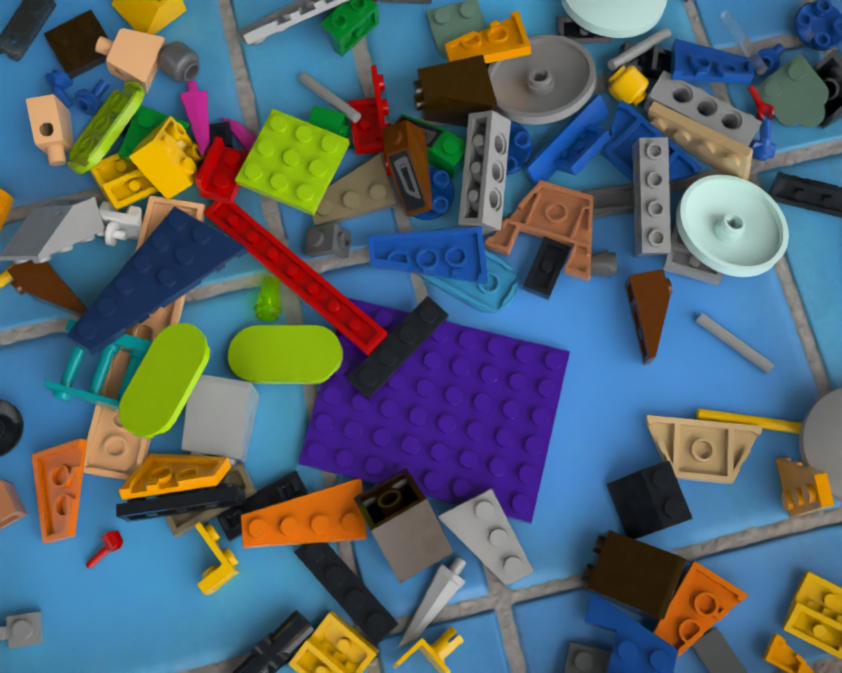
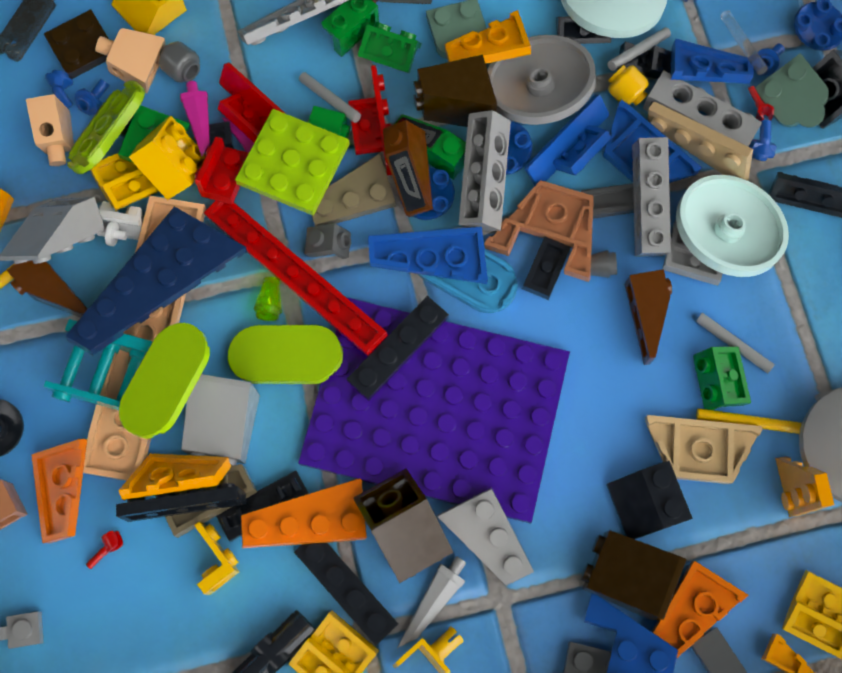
none -> red bracket [218,62,286,143]
none -> green bracket [357,22,422,73]
none -> green bracket [693,347,751,410]

